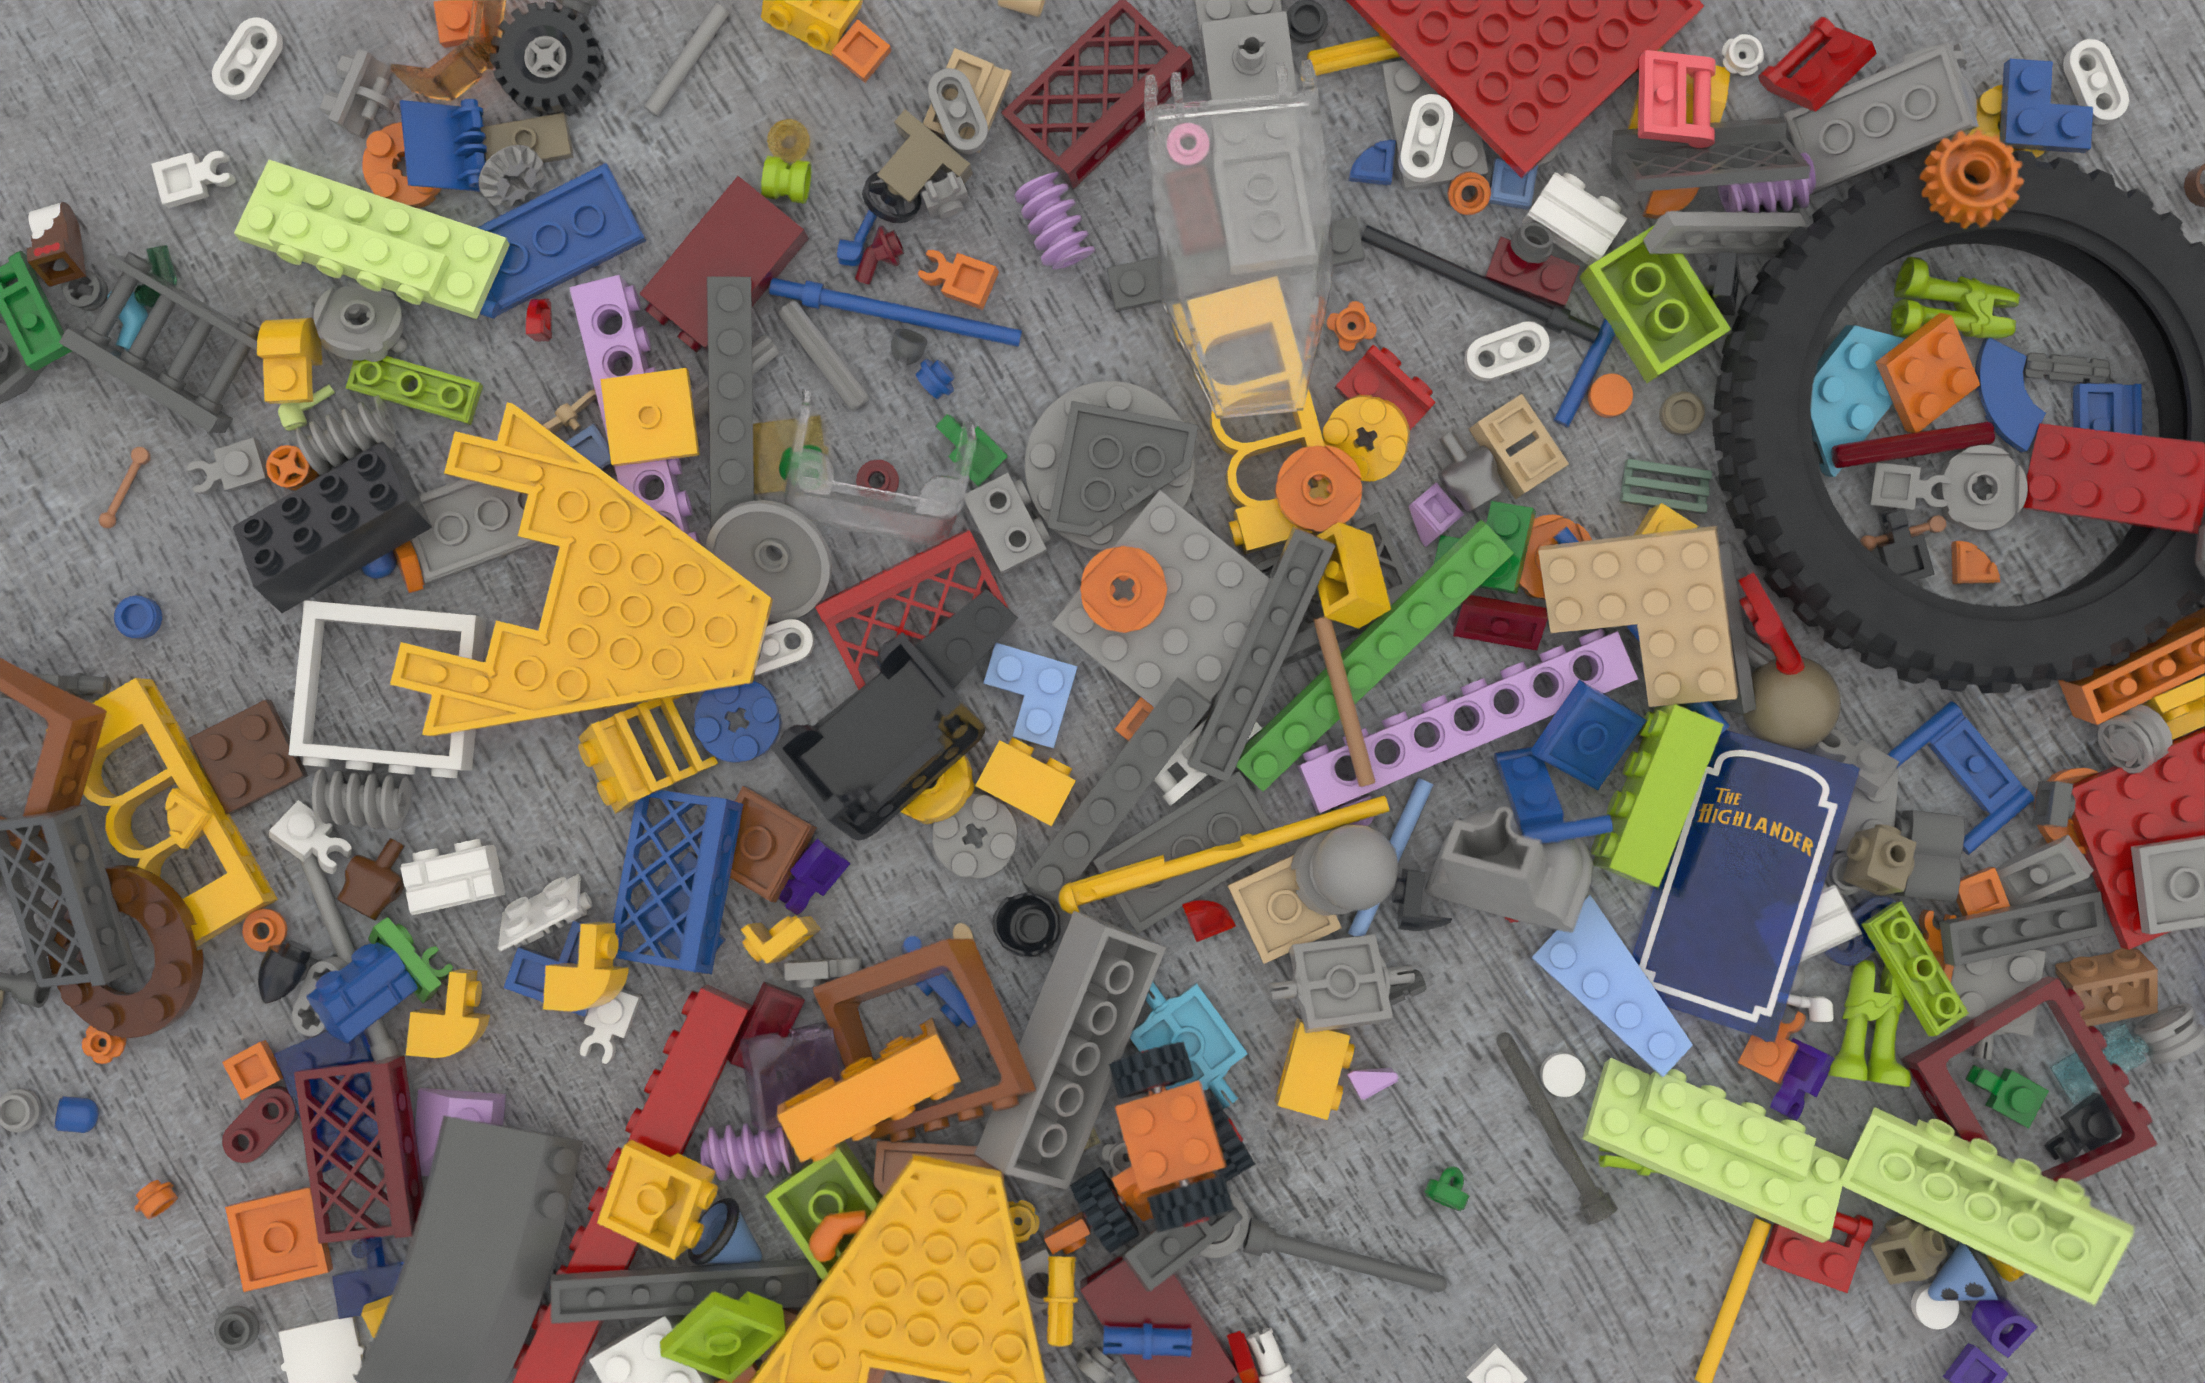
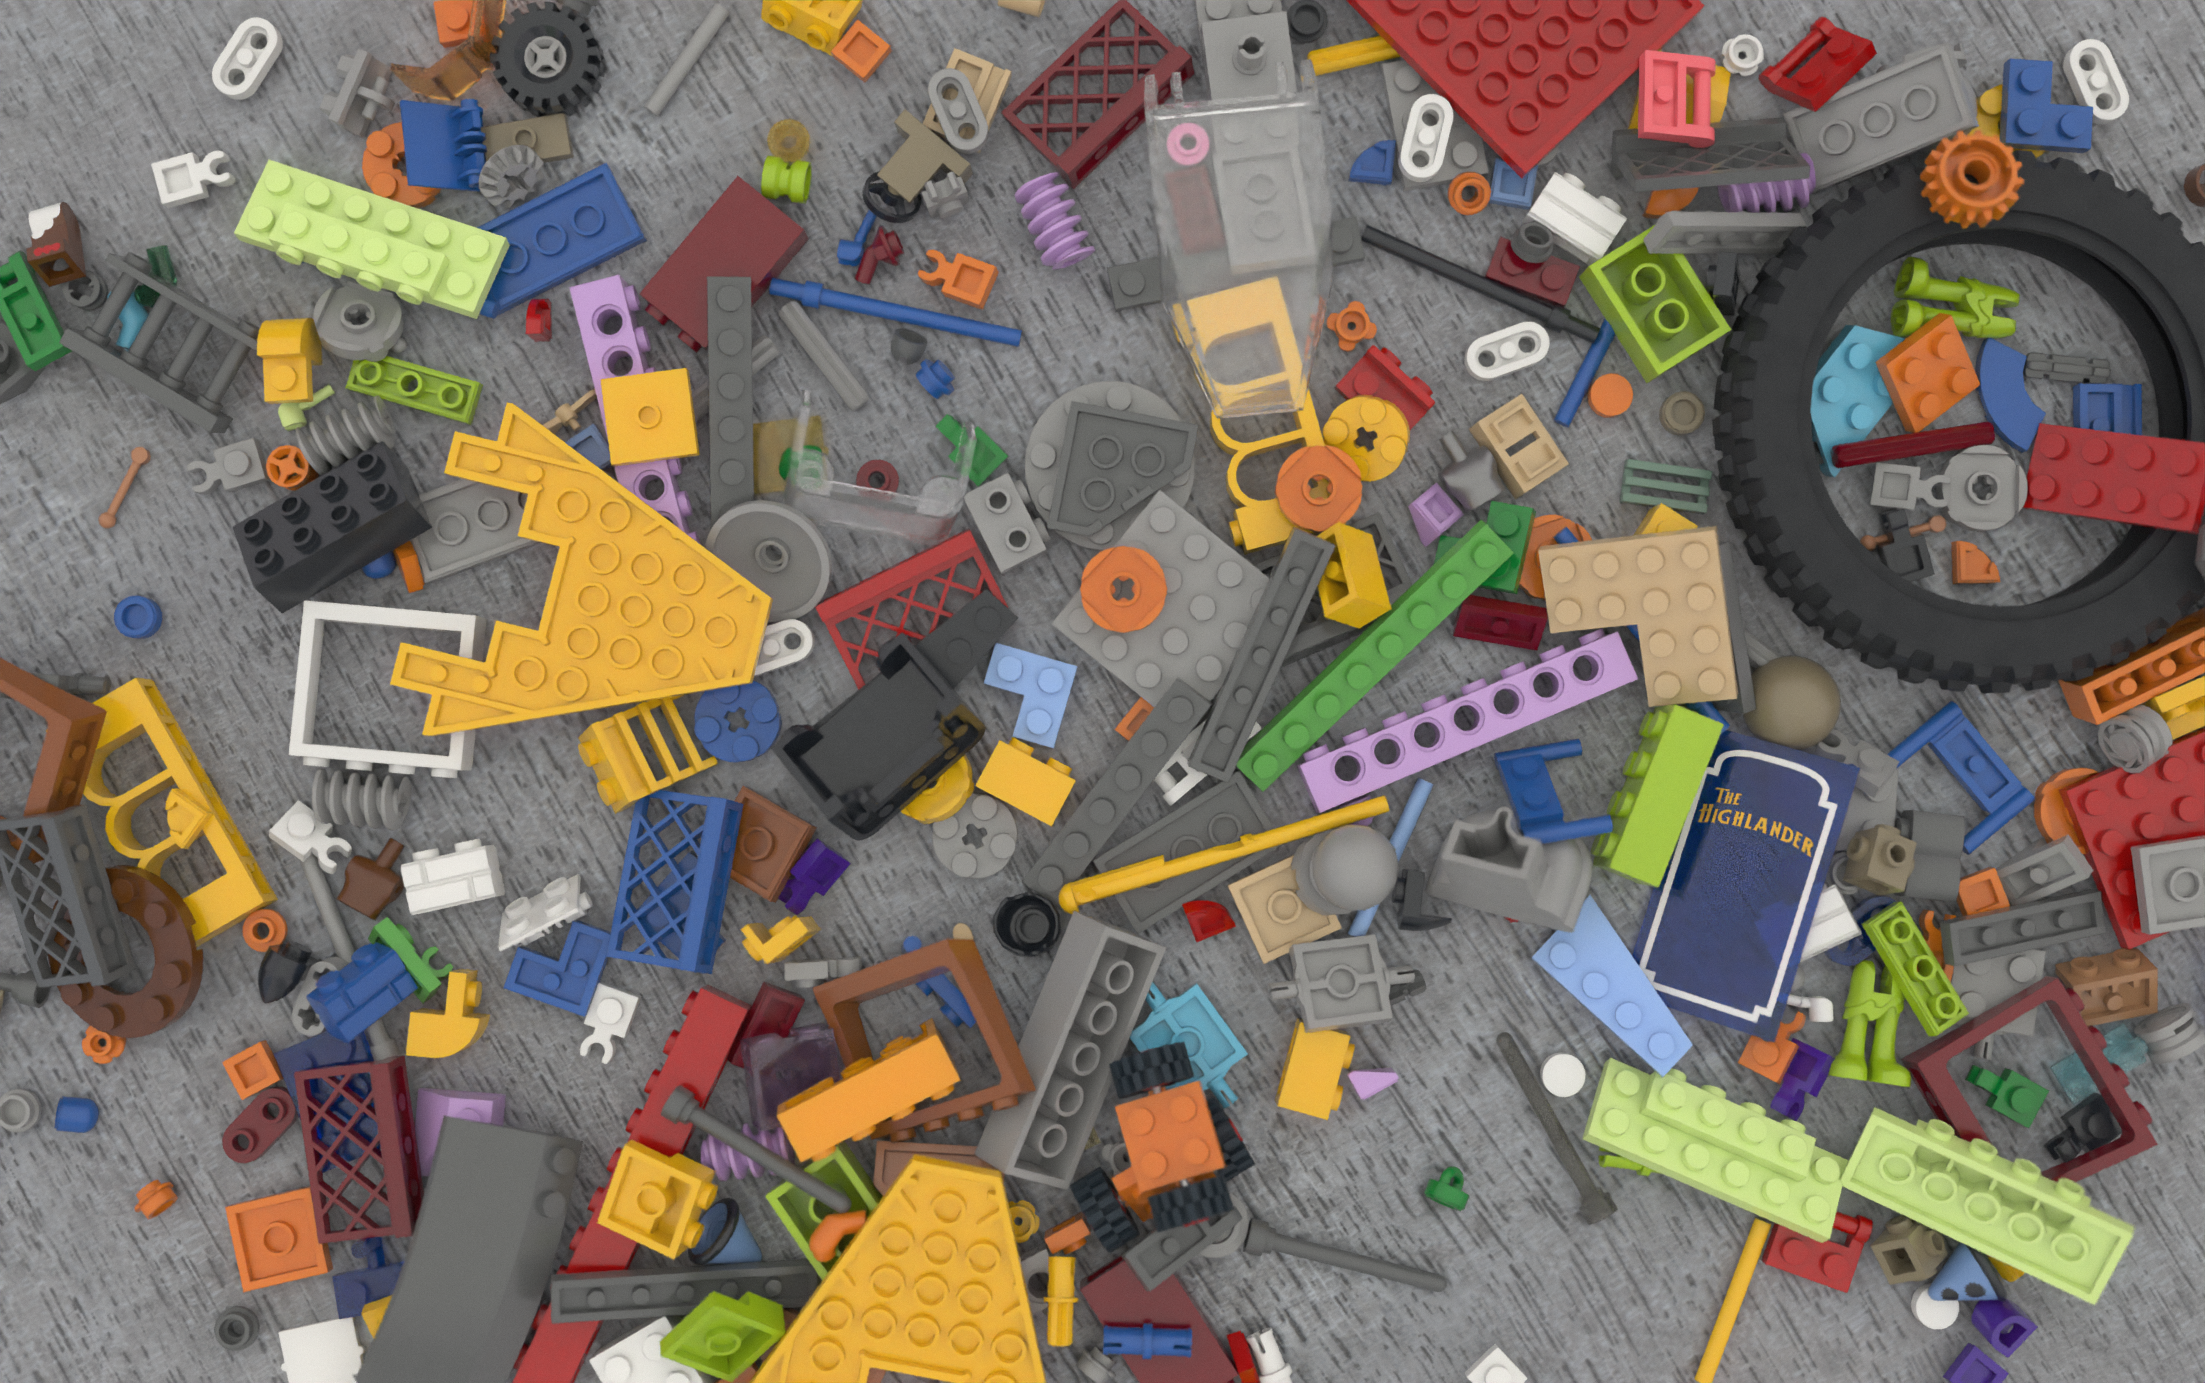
reddish brown plate [189,699,308,814] -> none
yellow brick [543,922,629,1011] -> none
medium nougat bar [1313,616,1376,787] -> none
blue plate [1530,680,1647,791] -> none
red plate [1738,572,1805,675] -> none
dark grey plate [2032,781,2075,827] -> none
none -> dark grey piece [661,1085,851,1213]

